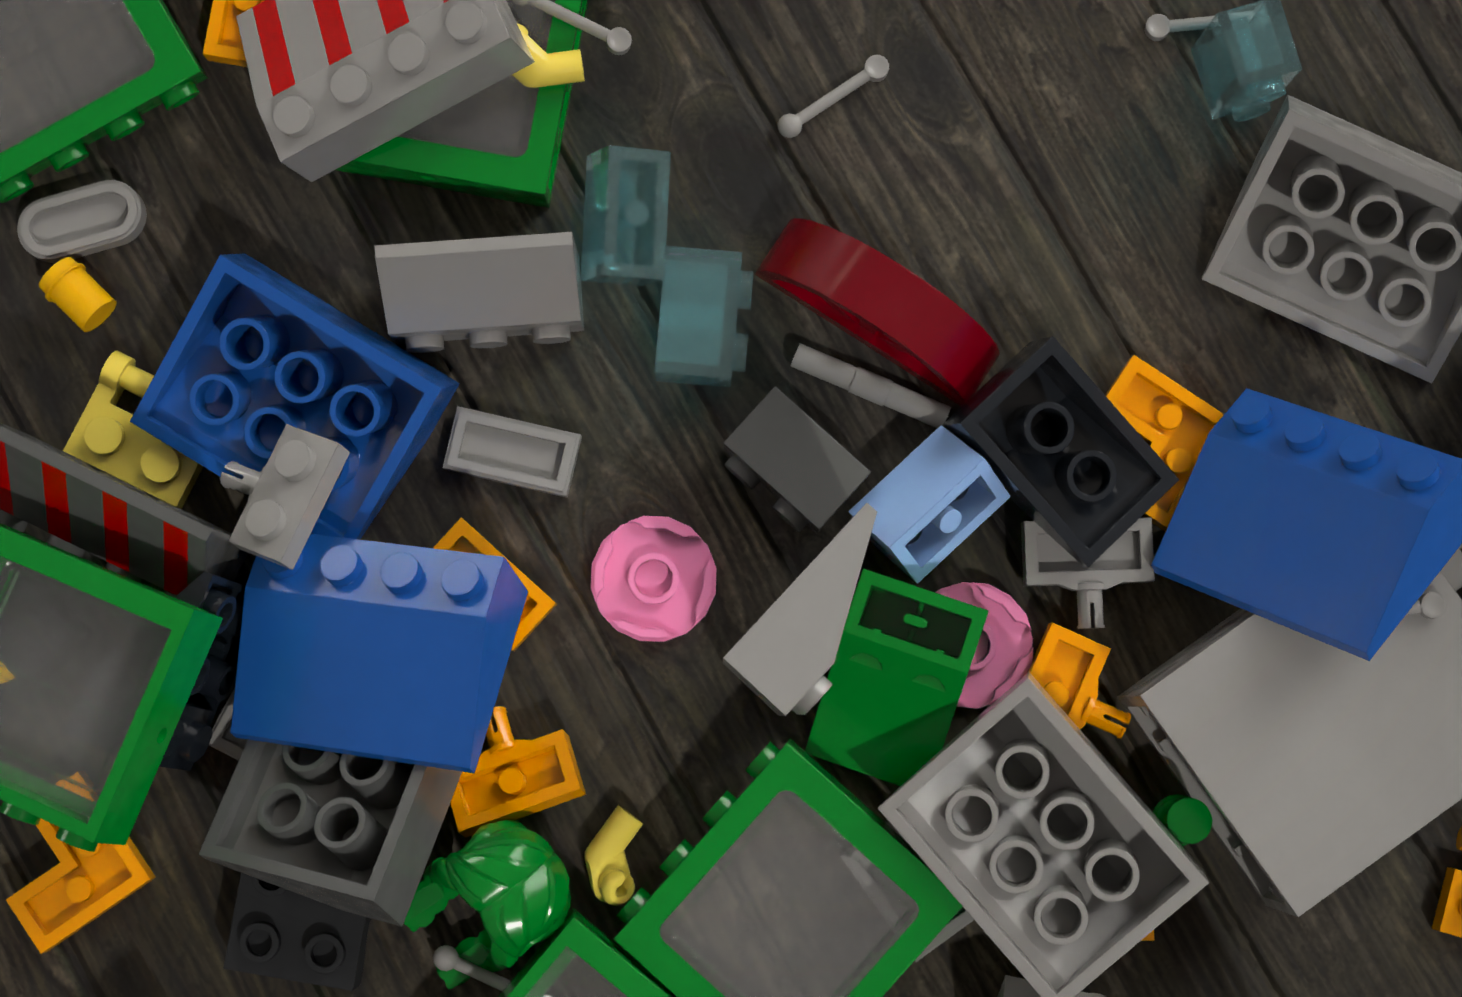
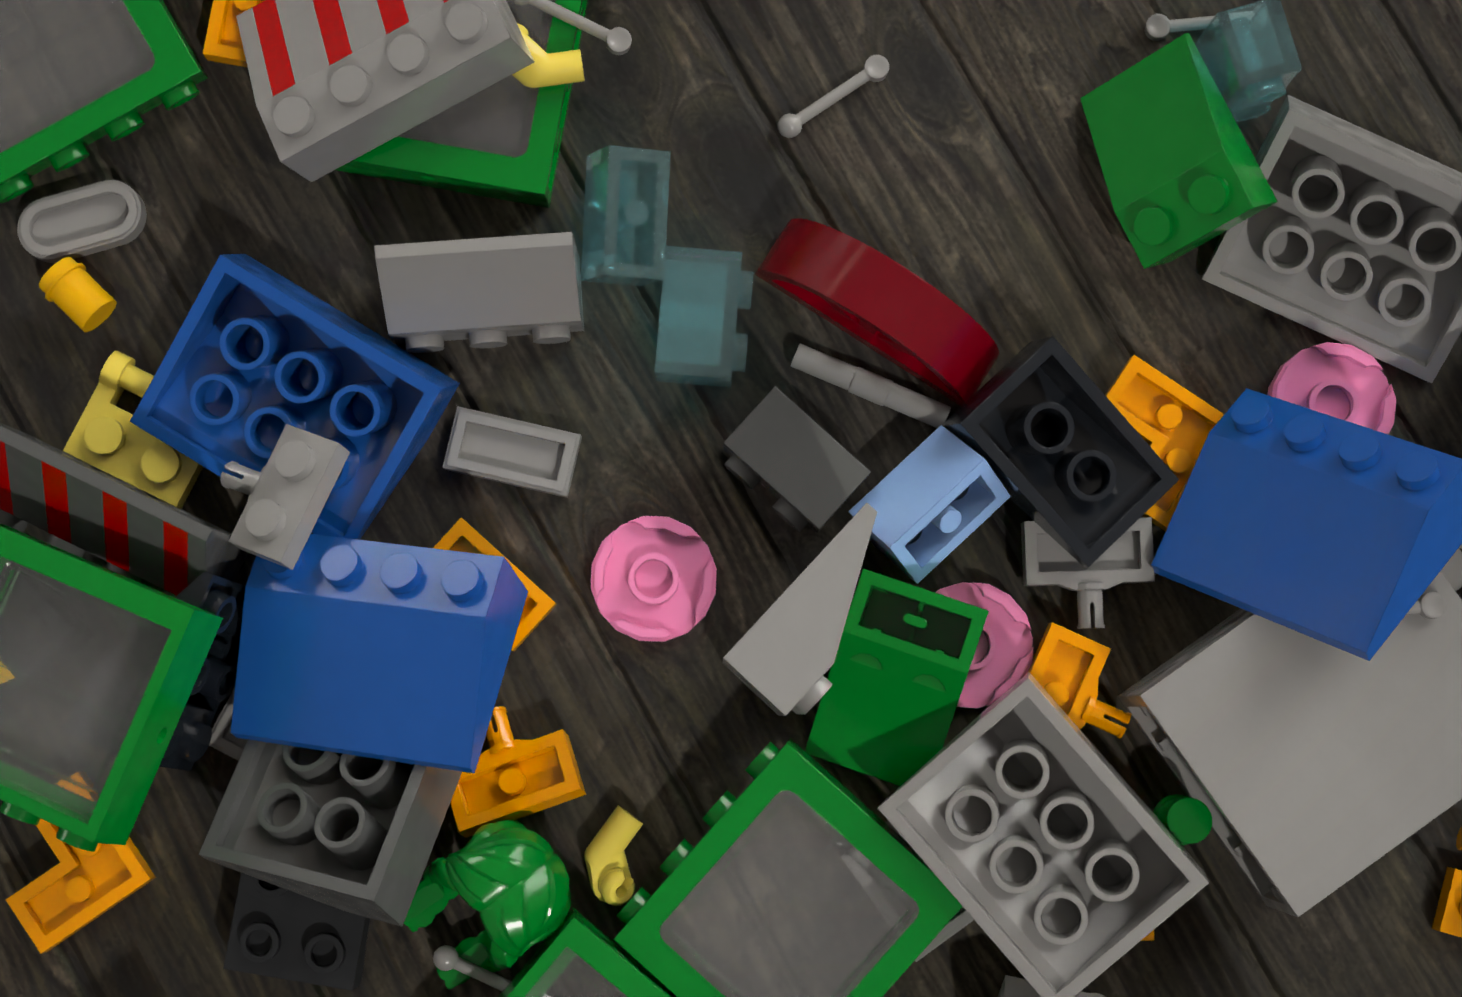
none -> green slope [1080,33,1278,269]
none -> bright pink tile [1267,342,1396,434]

